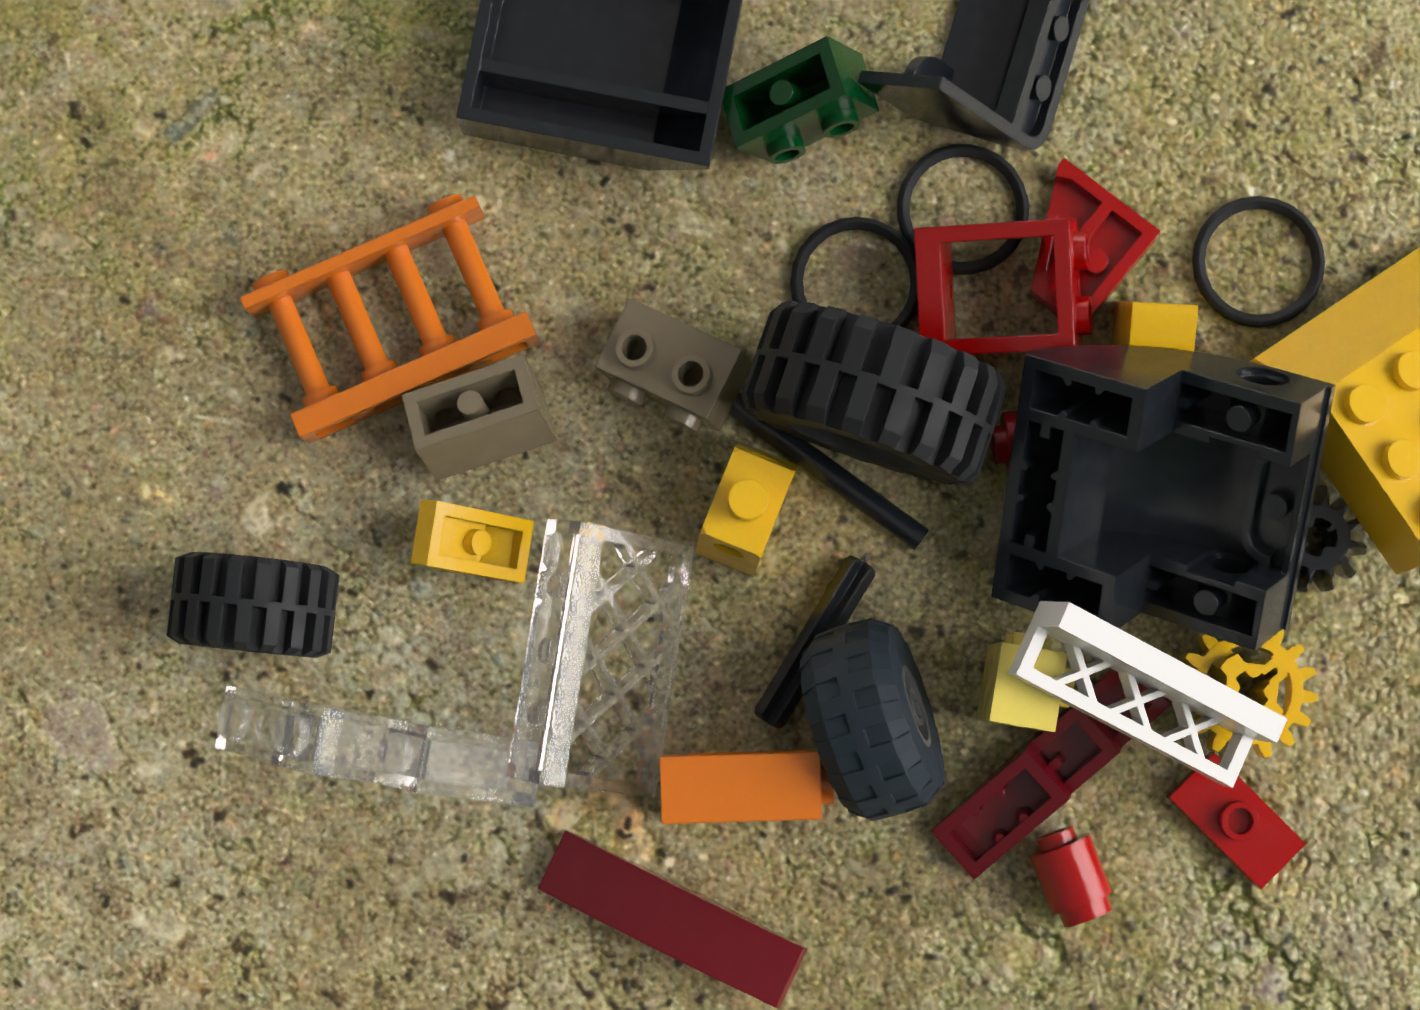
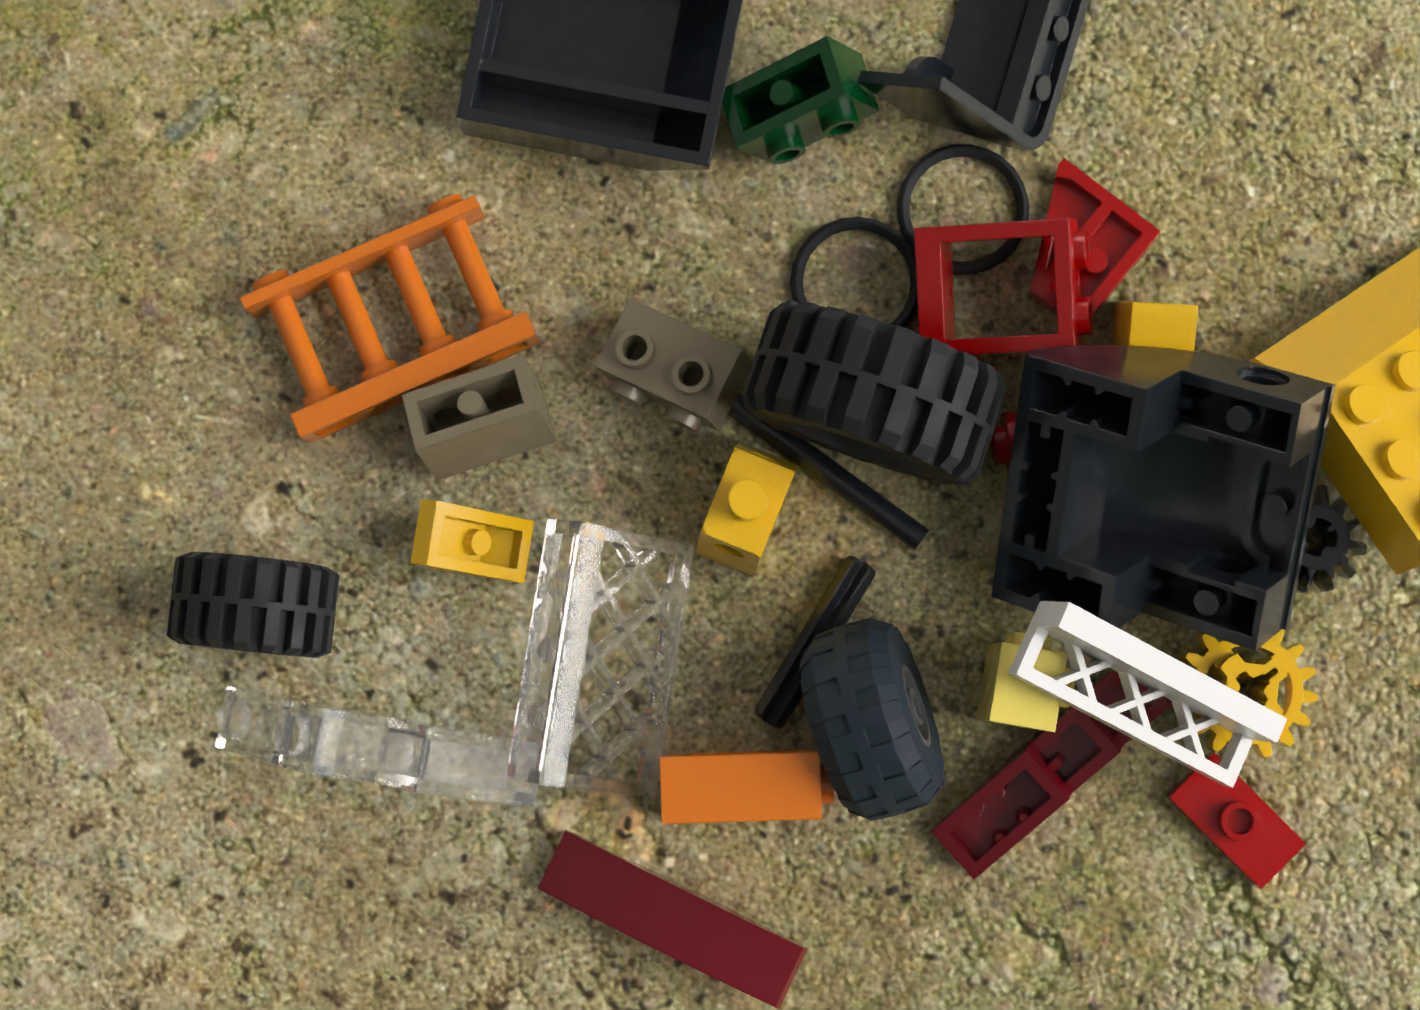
red brick [1029,826,1112,927] -> none
black tyre [1192,196,1325,328] -> none

